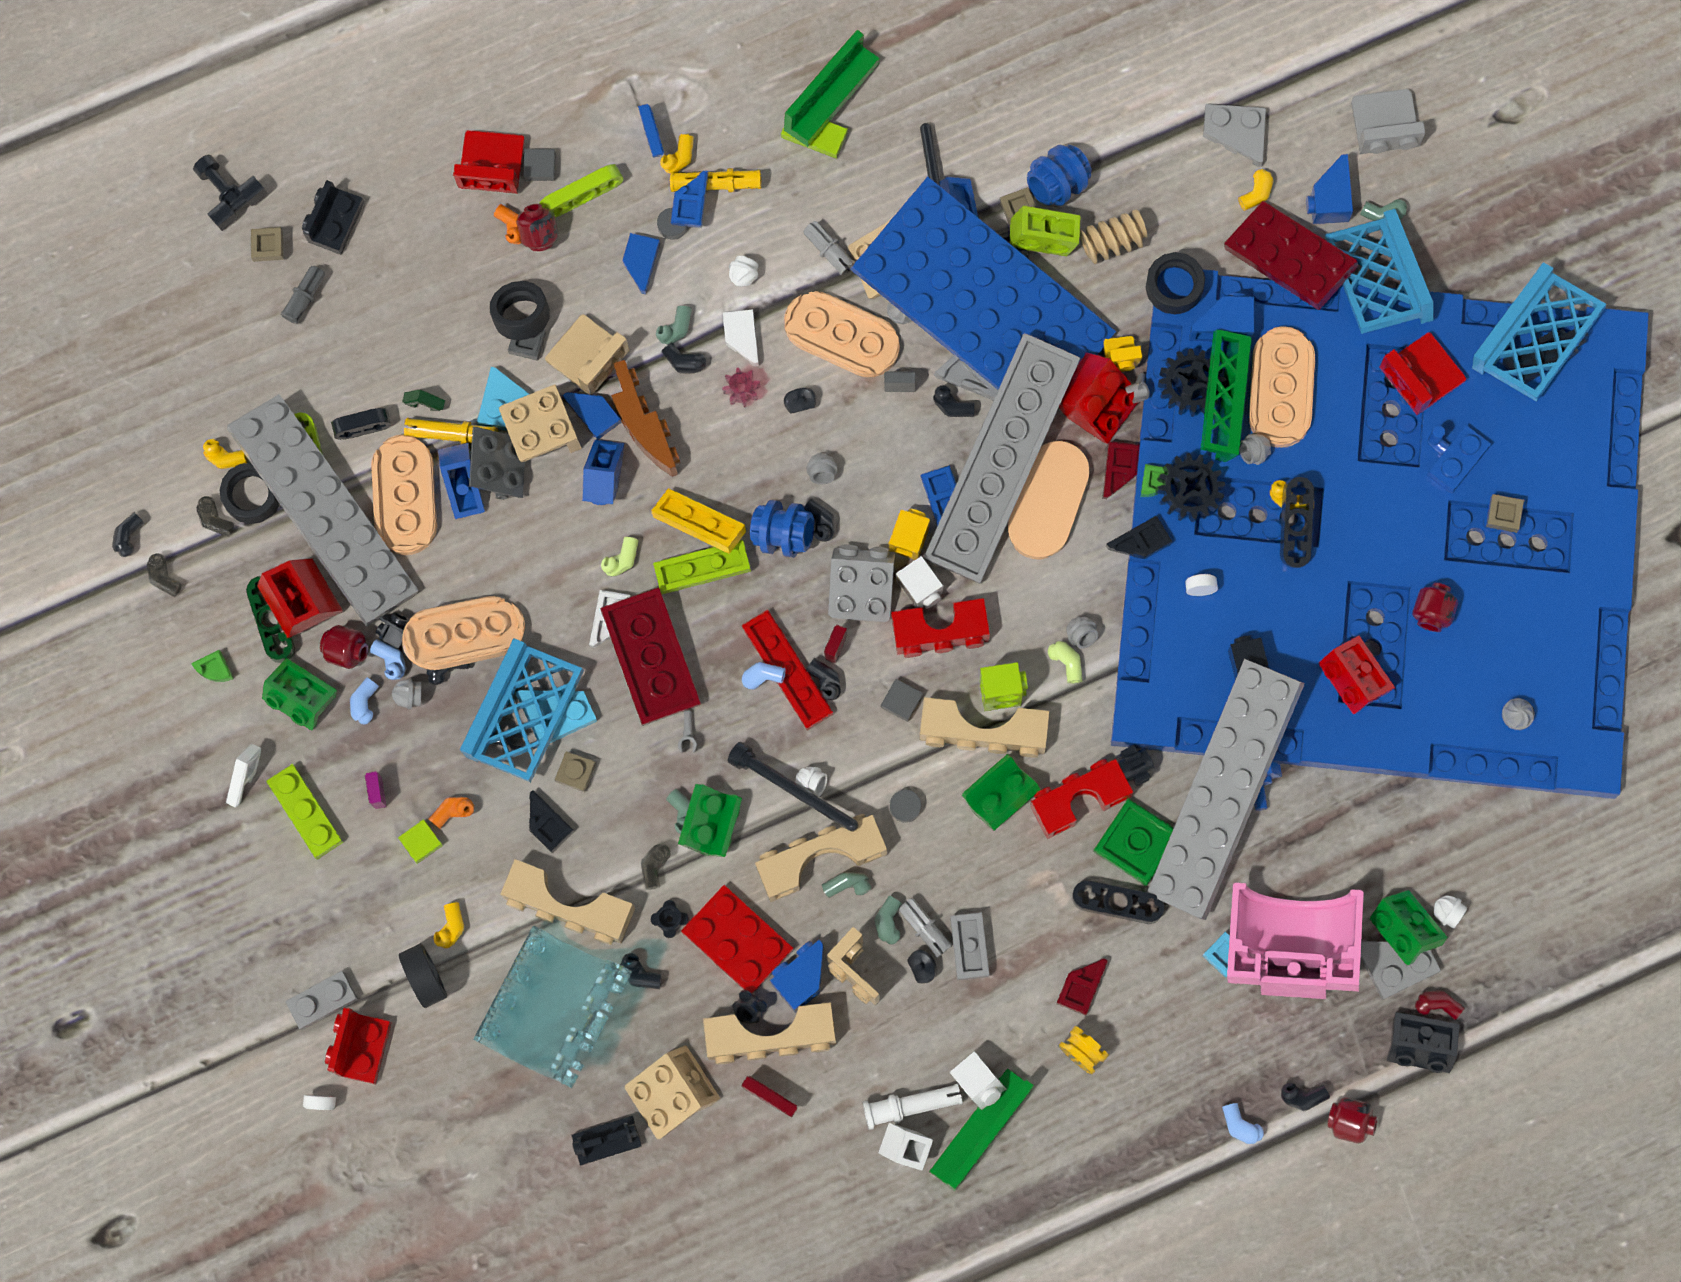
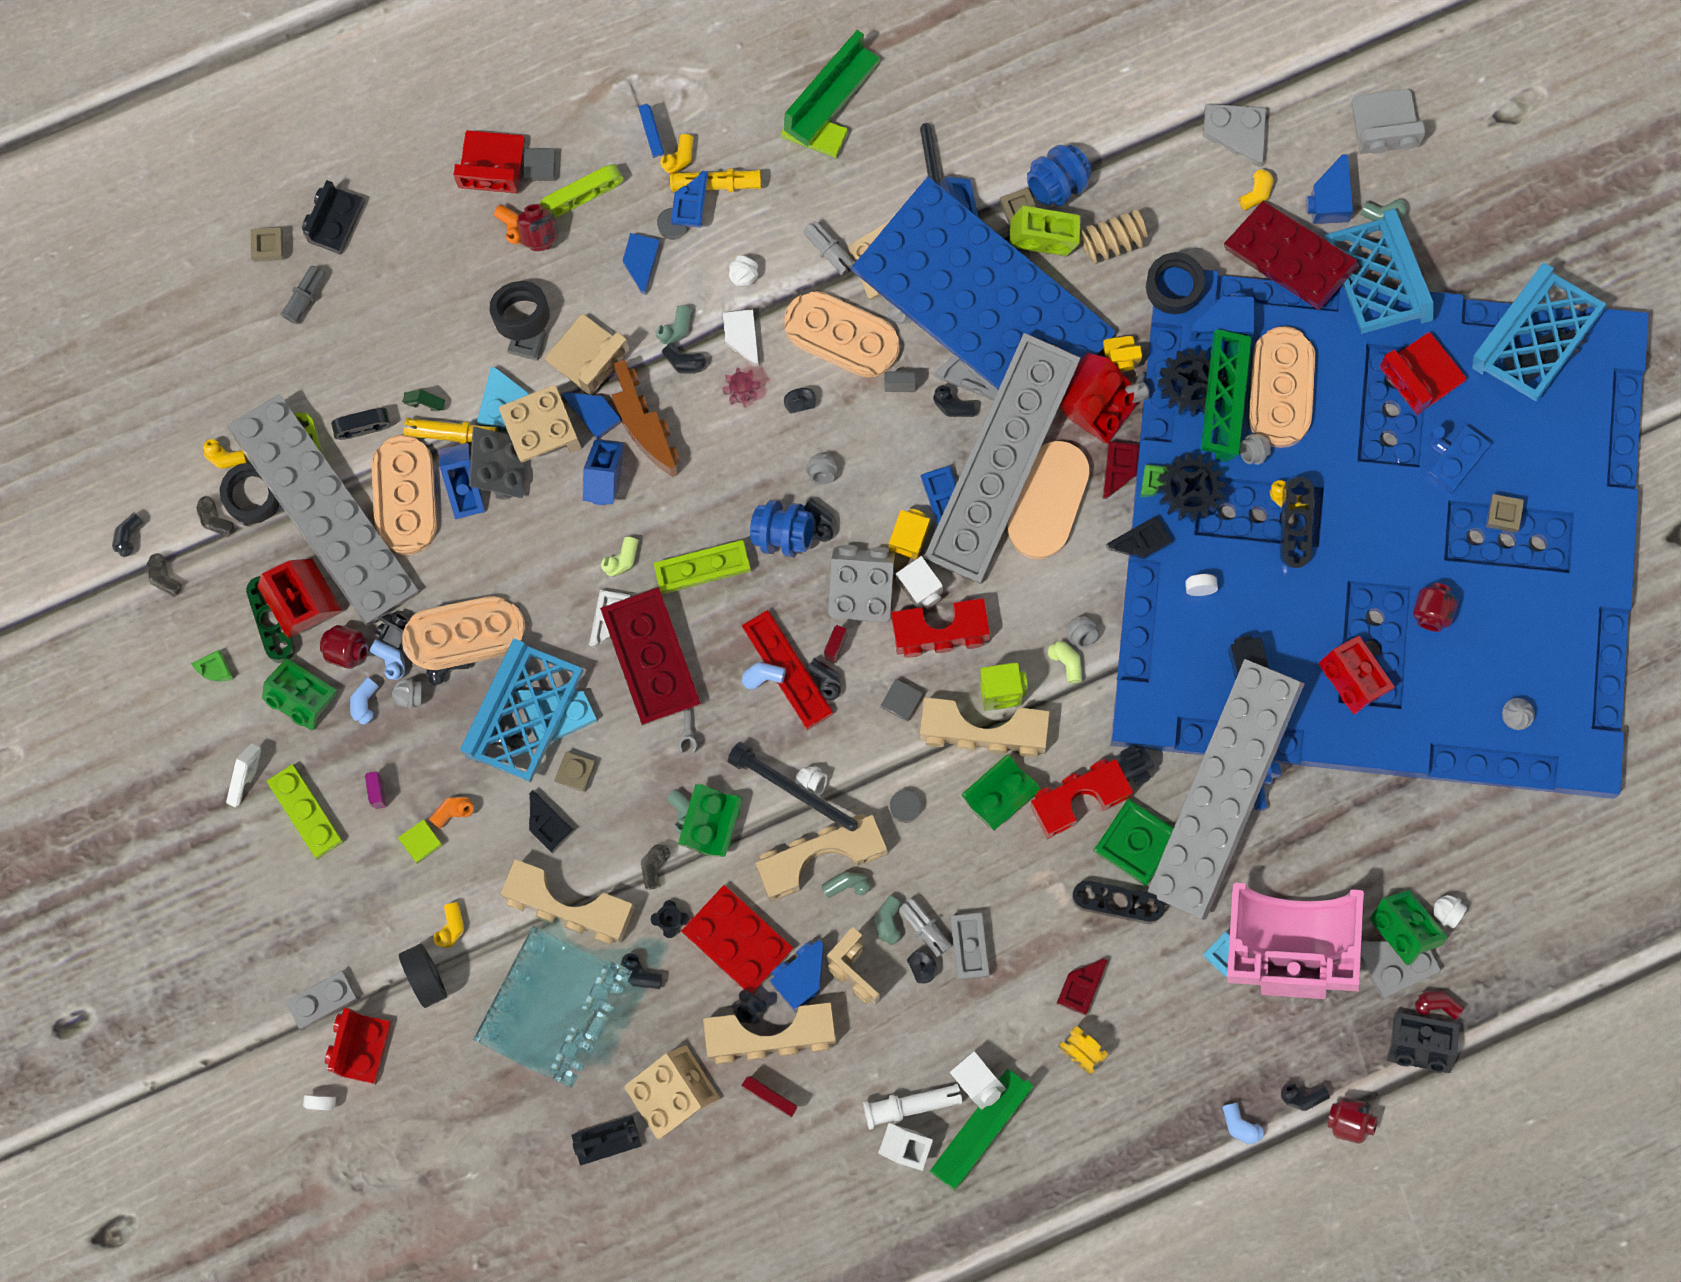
black bar [193,154,268,231] -> none
yellow plate [651,488,746,554] -> none

